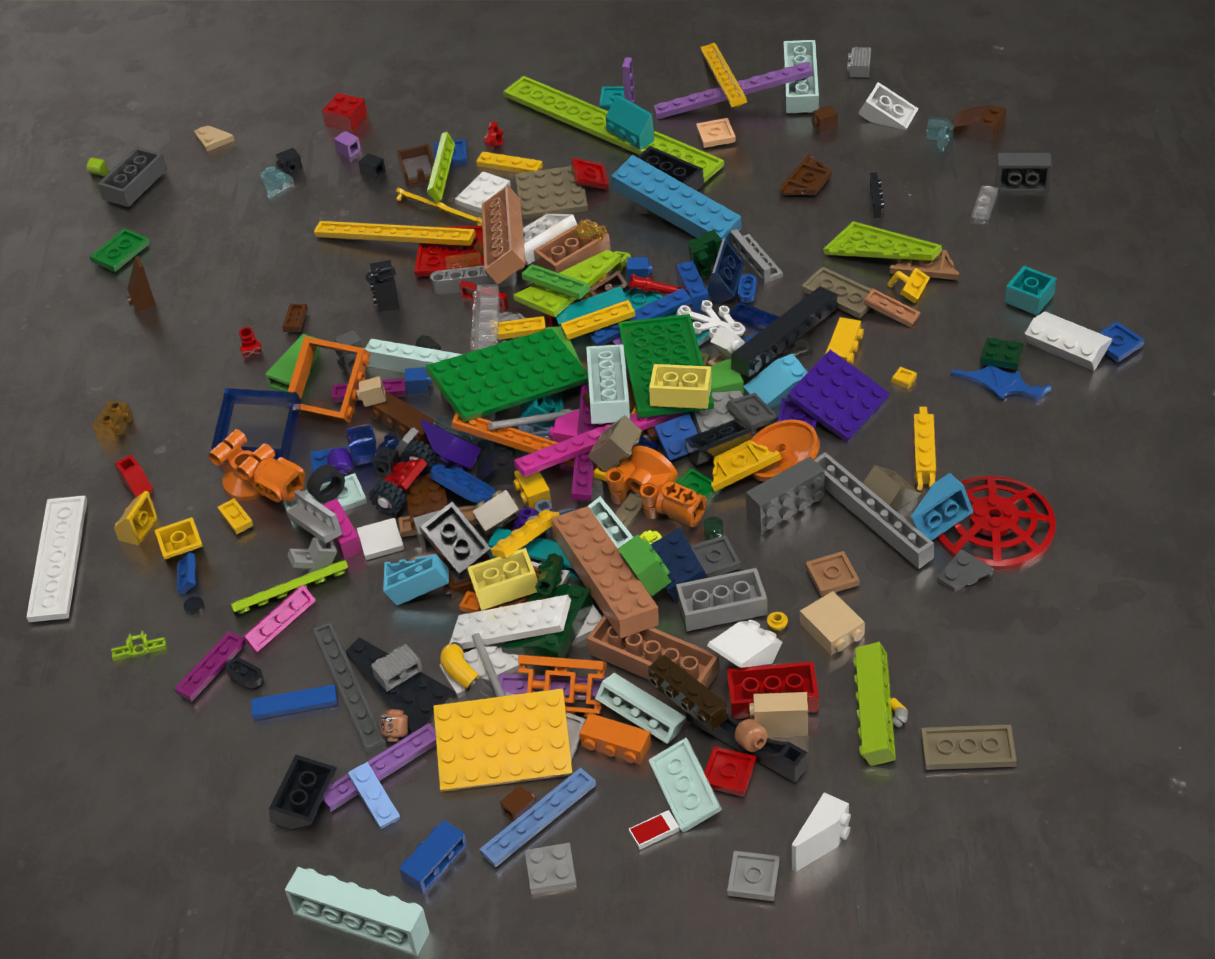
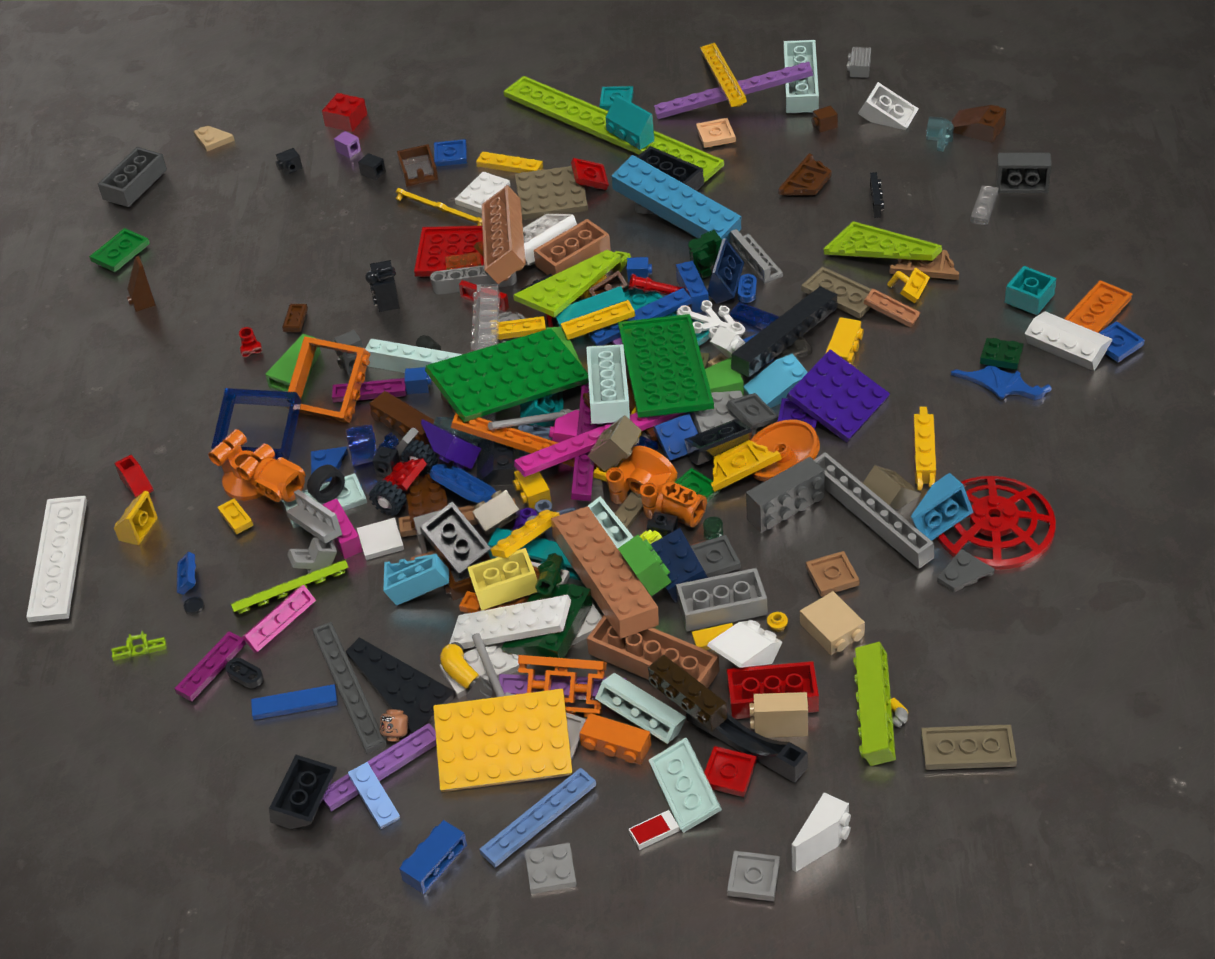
lime brick [87,157,110,177] -> none
pearl gold brick [92,400,133,442] -> none
yellow slope [155,517,203,560] -> none
clear light blue wing [260,165,294,198] -> none
light aqua brick [285,867,430,956] -> none
yellow plate [314,221,476,246] -> none
dark purple head [327,448,353,477] -> none
tan brick [356,376,386,407] -> none
light grey brick [371,644,423,692] -> none
lime plate [427,132,455,203] -> none
red plate [483,122,504,150] -> none
reddish brown brick [500,785,536,822] -> none
bright green plate [522,264,590,299] -> none
clear yellow plate [574,220,607,240] -> none
medium lavender tile [622,57,635,104] -> none
light yellow brick [649,364,712,409] -> none
nougat head [735,719,768,752] -> none
yellow tile [891,367,917,389] -> none
none -> black brick [647,512,678,537]
none -> yellow tile [692,623,733,650]
none -> orange plate [1064,280,1132,333]

